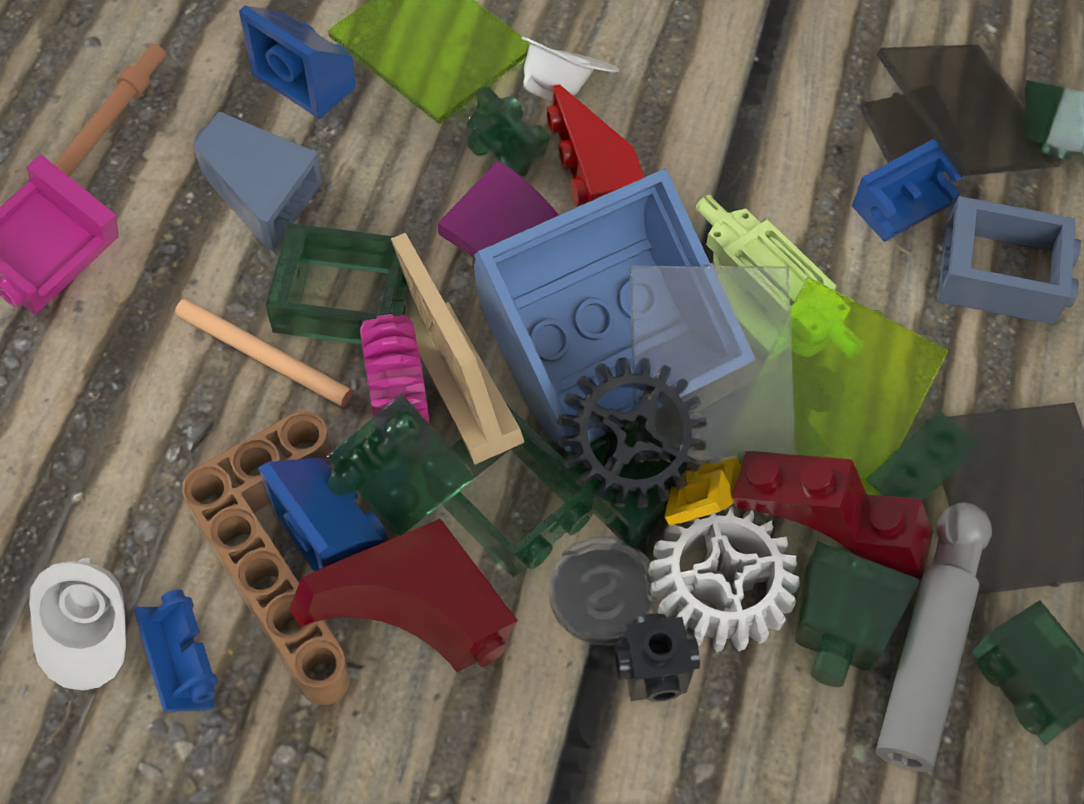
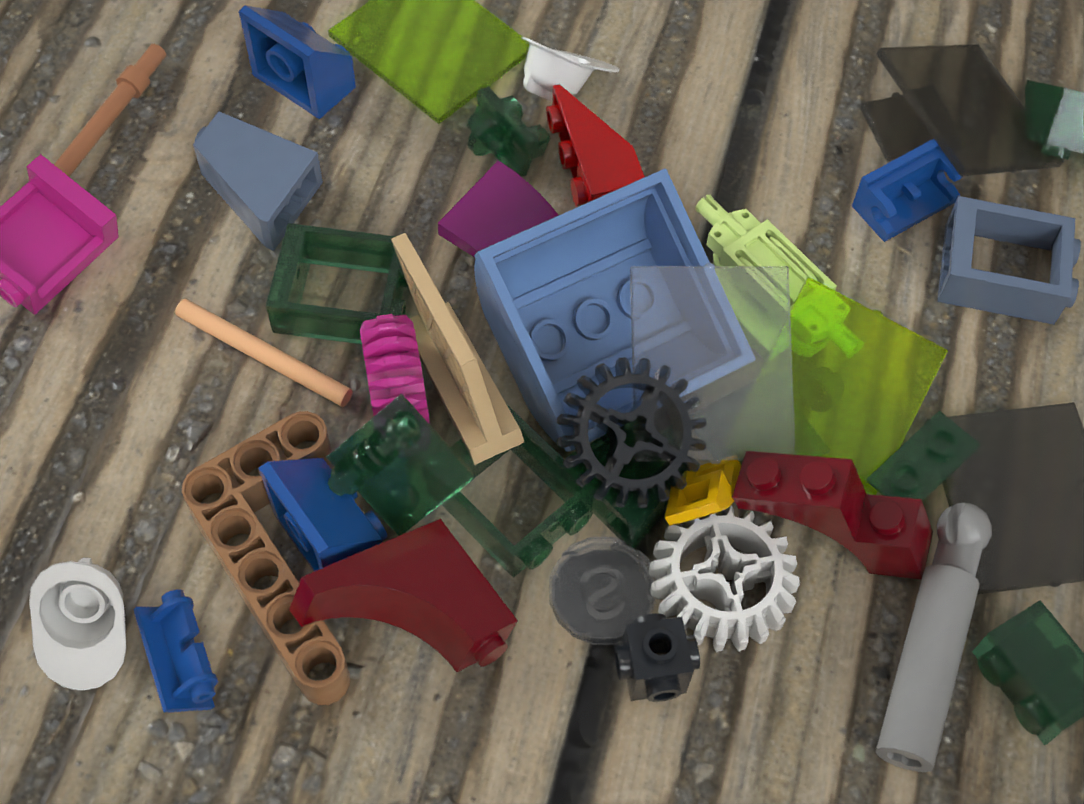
clear green torso [795,541,920,687] -> none

